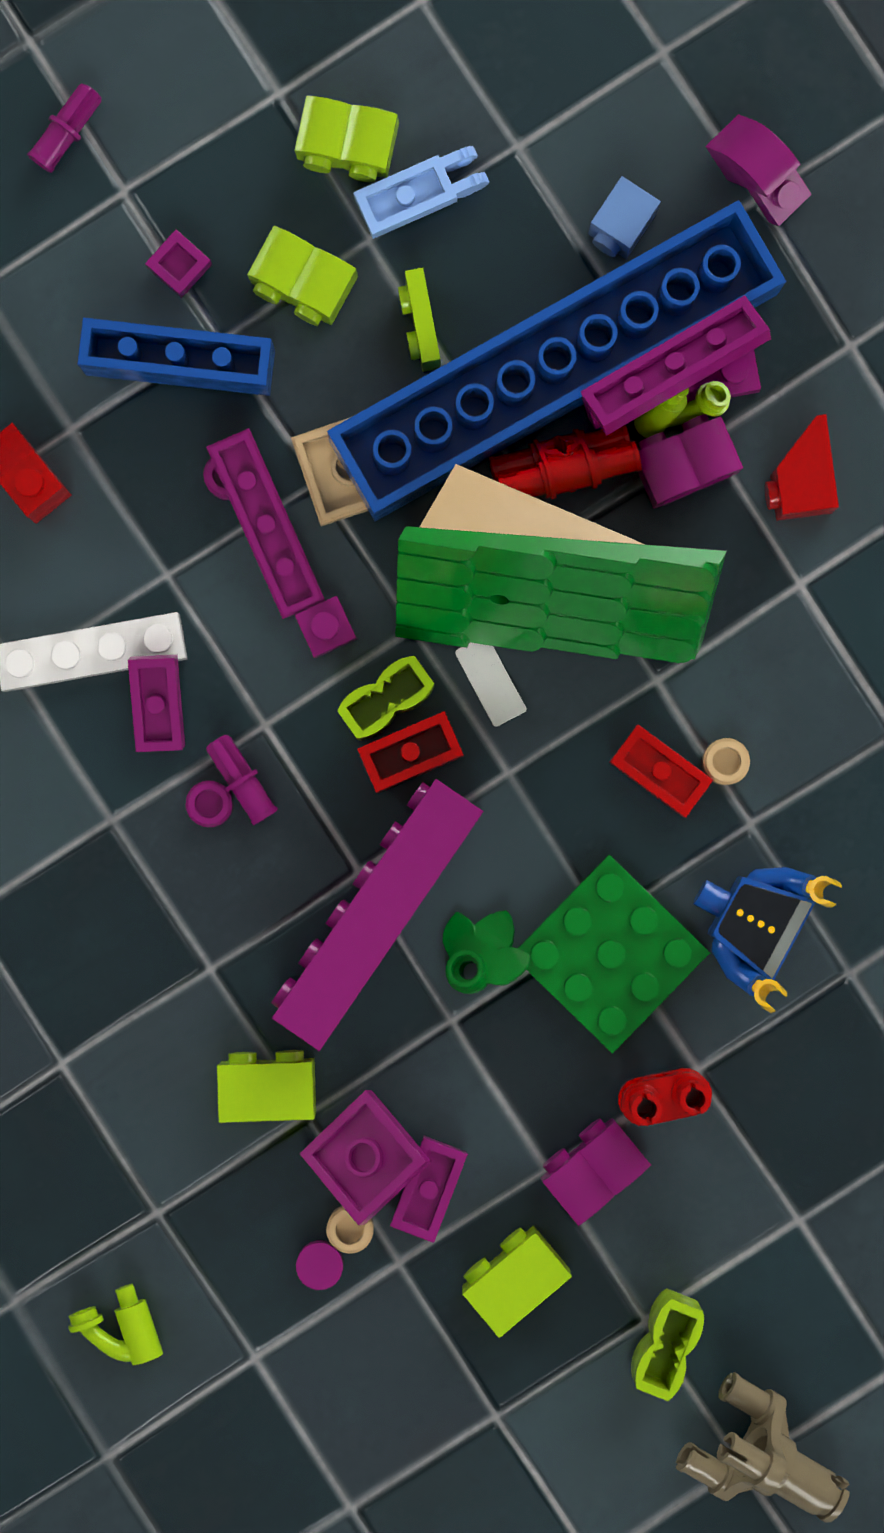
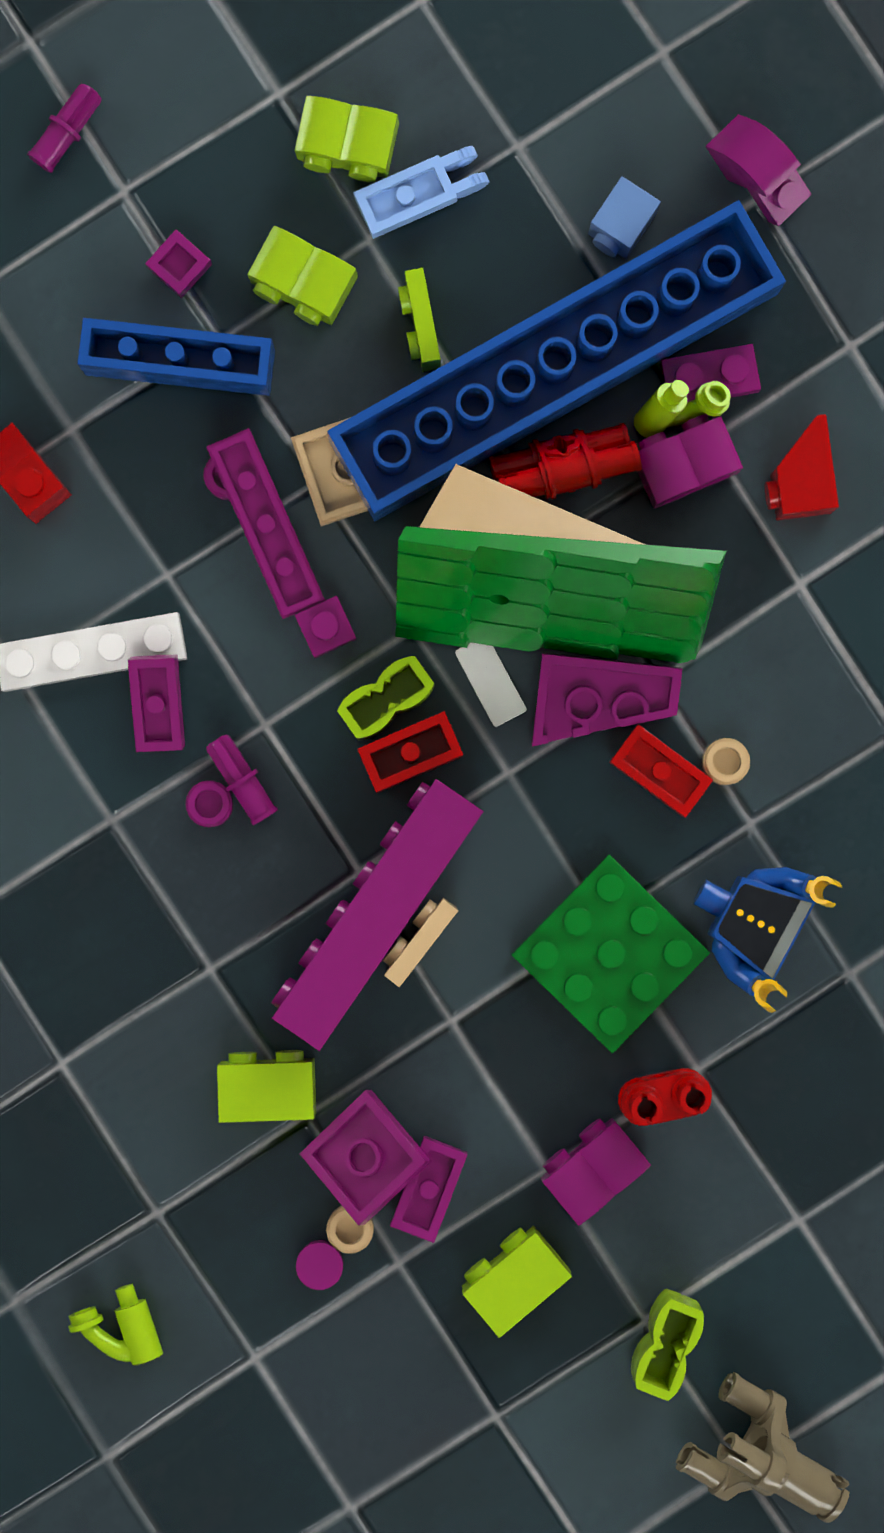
green plate [443,910,531,994] -> none
magenta fence [581,295,771,436] -> none
none -> tan plate [383,897,458,987]
none -> magenta wing [532,652,683,747]

